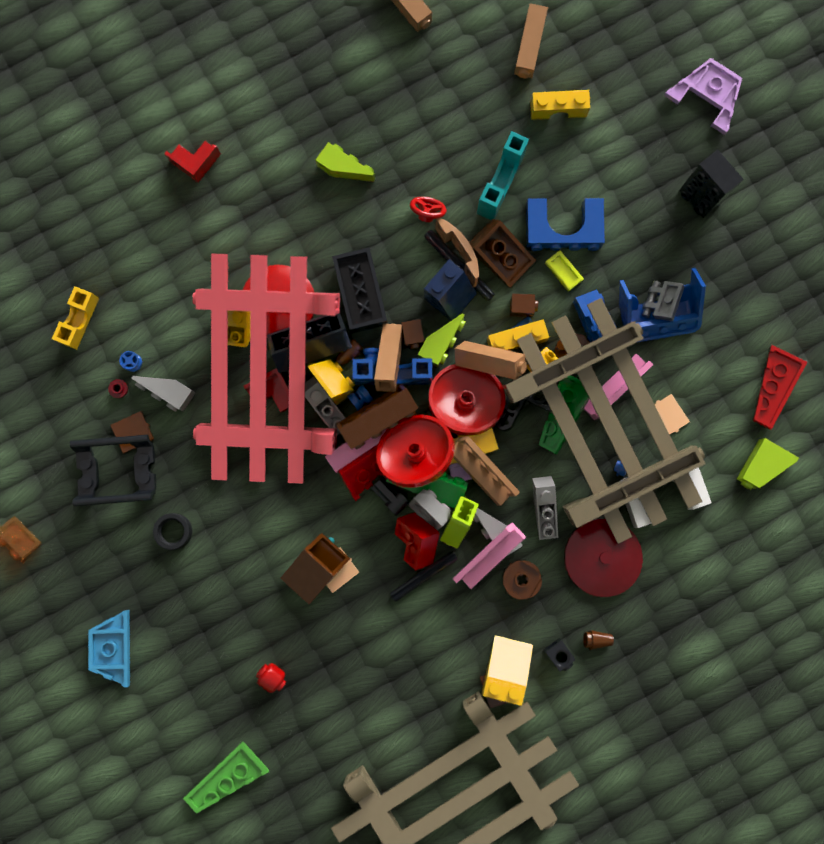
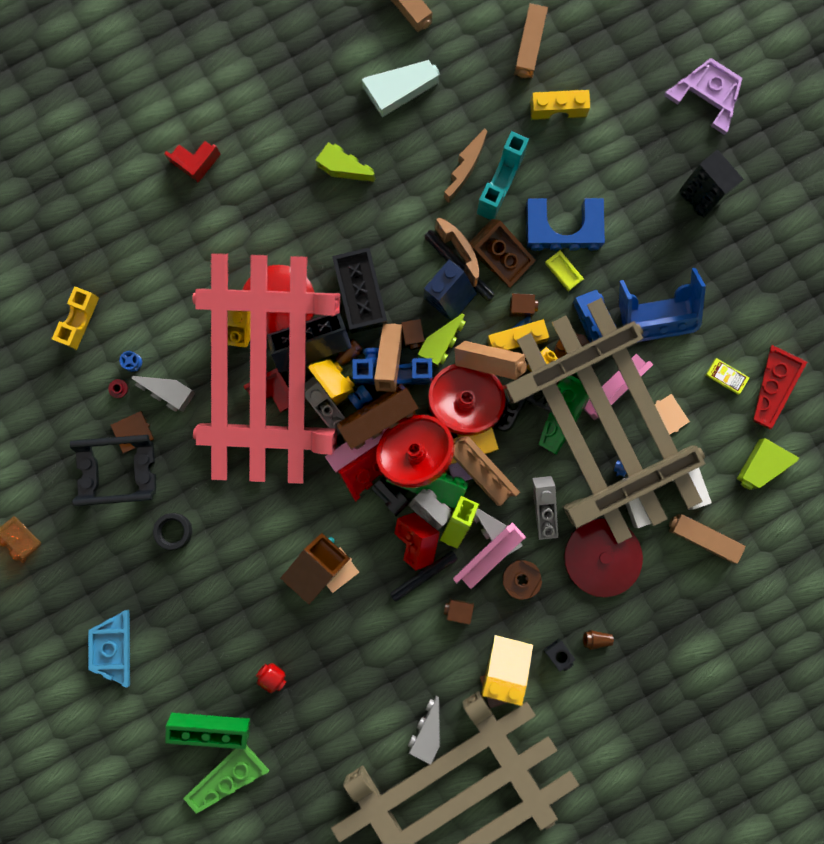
red piece [410,197,447,222] -> none
flat silver plate [642,281,685,321] -> none
none -> green brick [165,713,250,749]
none -> light aqua slope [362,60,440,117]
none -> light grey slope [408,696,440,765]
none -> medium nougat slope [444,128,487,203]
none -> reddish brown brick [444,599,474,624]
none -> medium nougat brick [669,514,746,564]
none -> tile [705,358,749,395]

